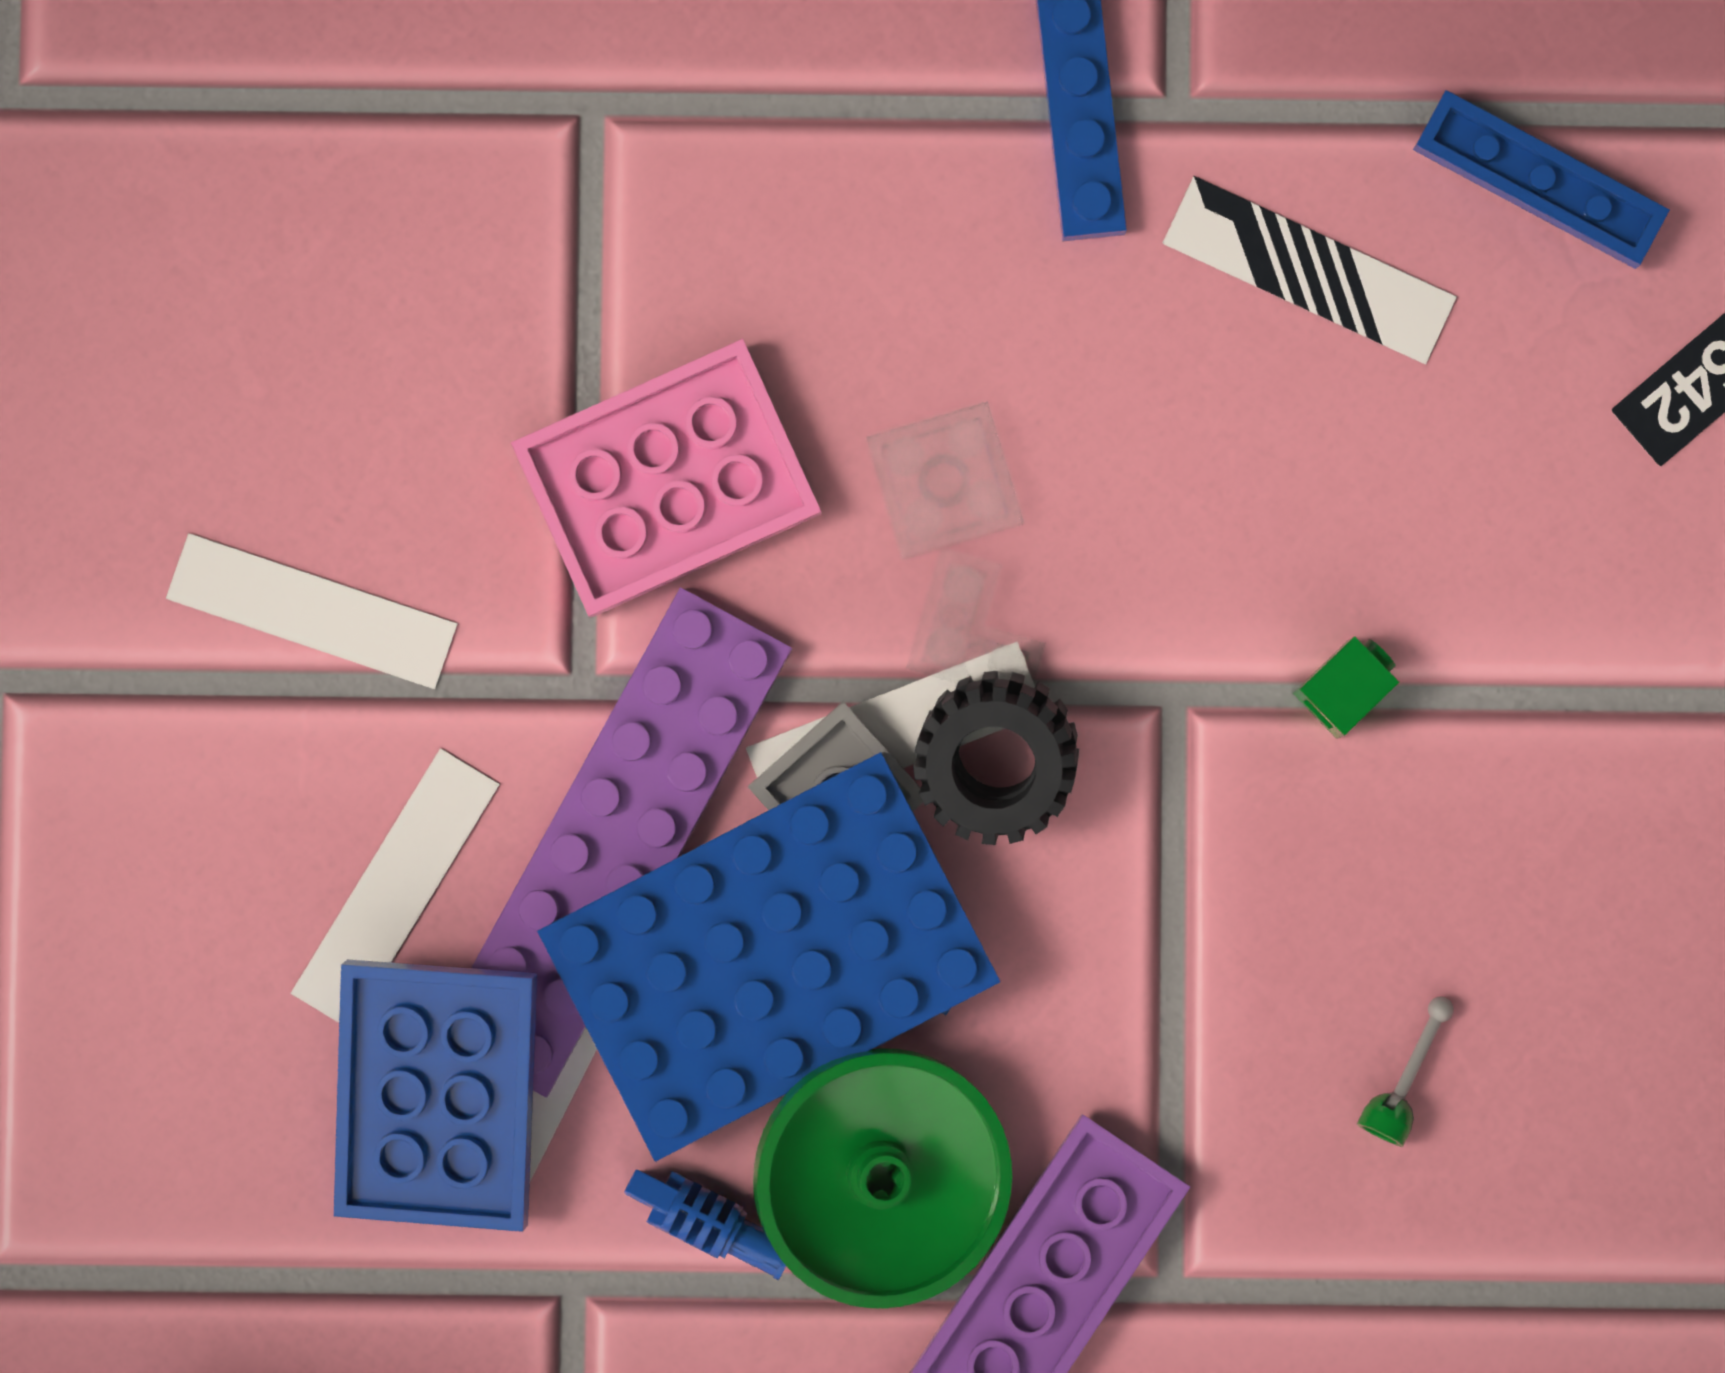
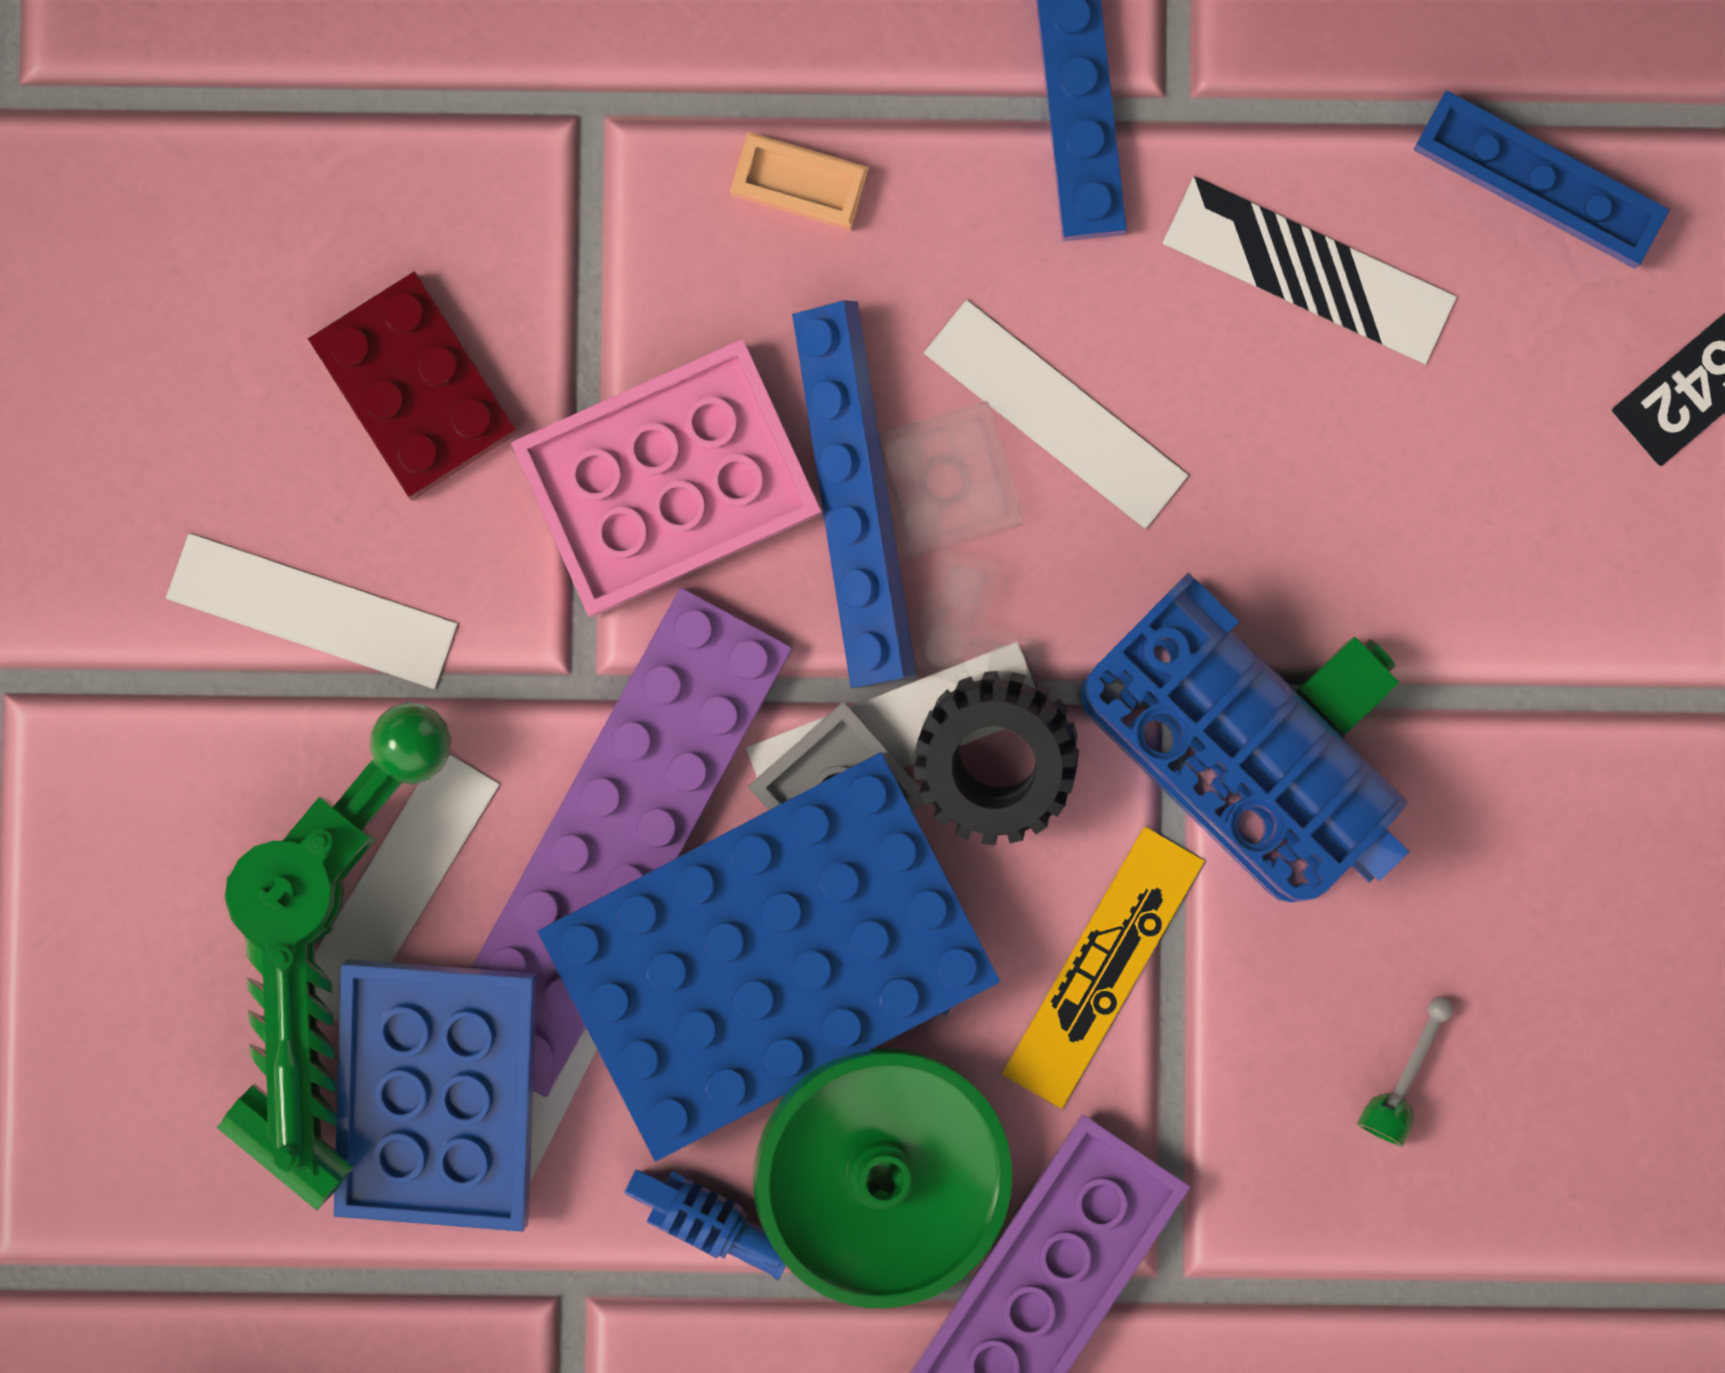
none -> green piece [217,702,451,1211]
none -> dark red plate [307,271,518,501]
none -> light nougat tile [730,132,869,231]
none -> blue plate [792,300,917,688]
none -> white sticker [924,299,1189,529]
none -> yellow sticker [1002,826,1205,1109]
none -> blue piece [1079,572,1410,903]

